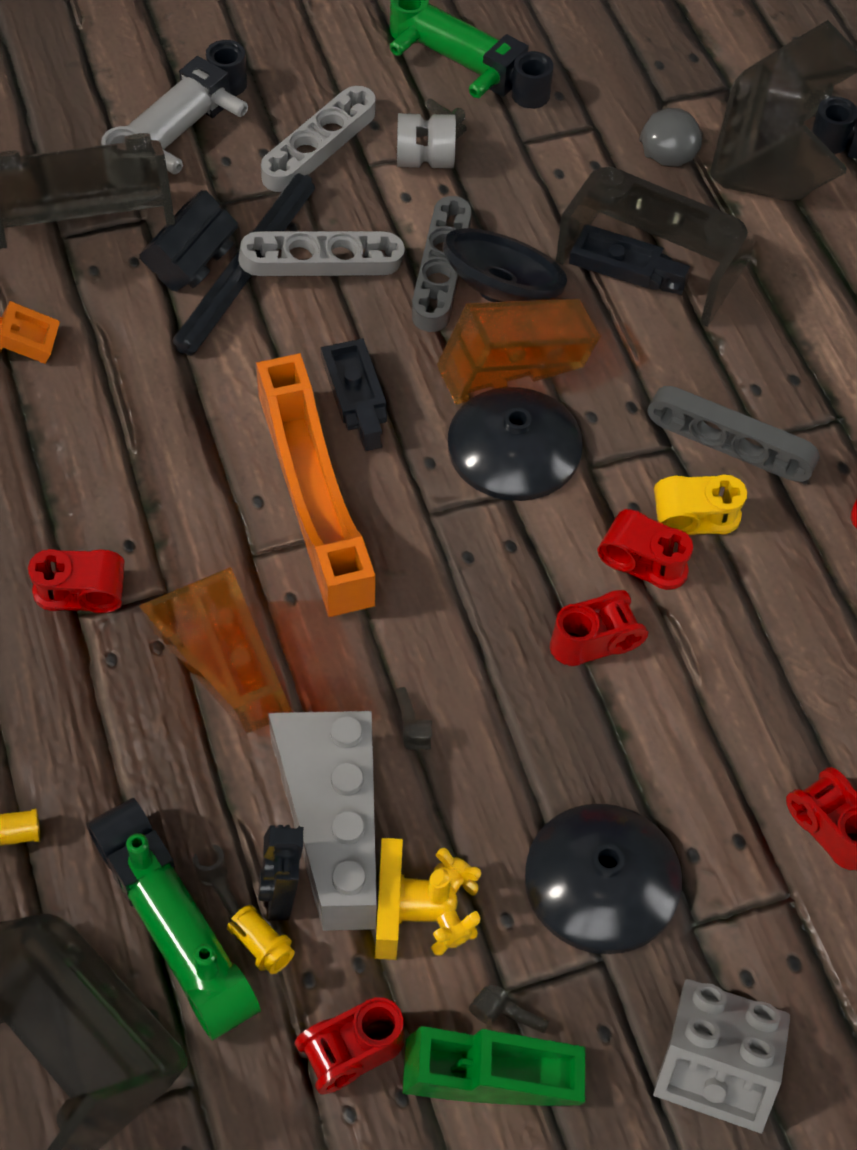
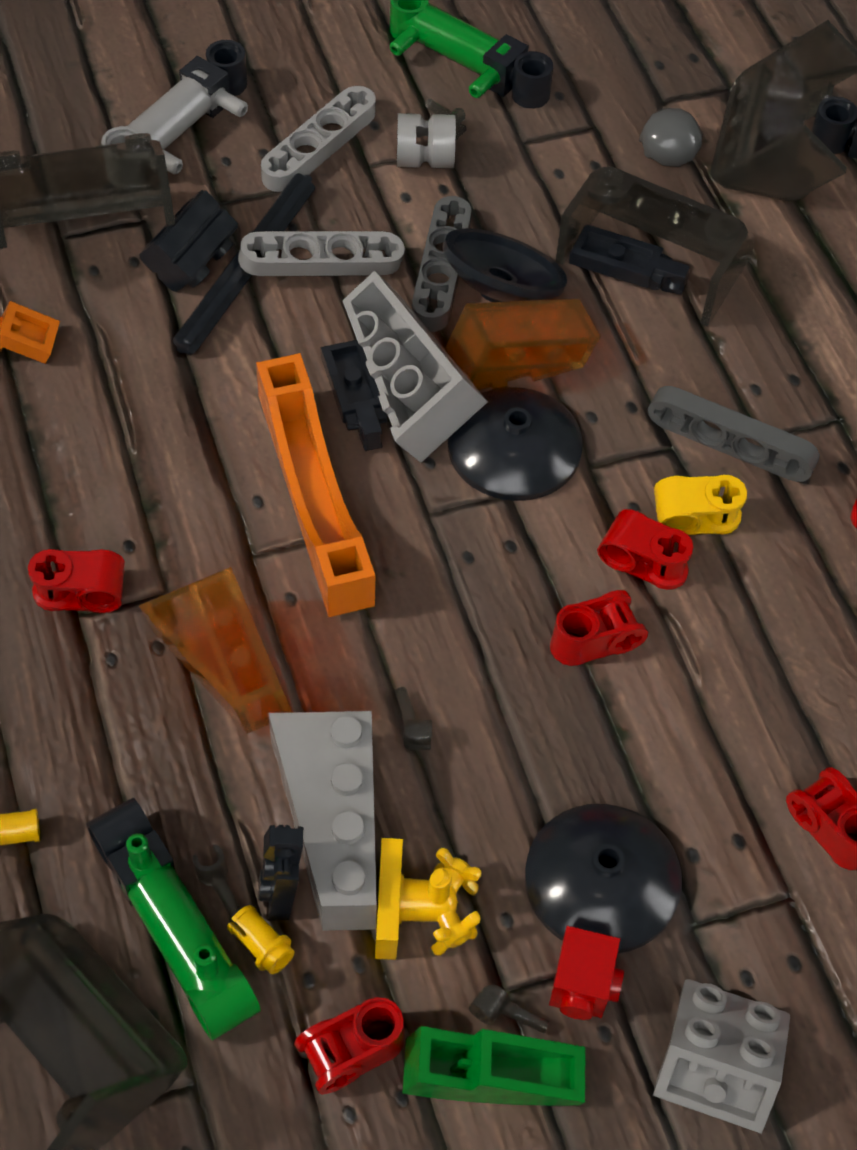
none -> light grey wedge [342,270,488,463]
none -> red brick [549,926,624,1020]

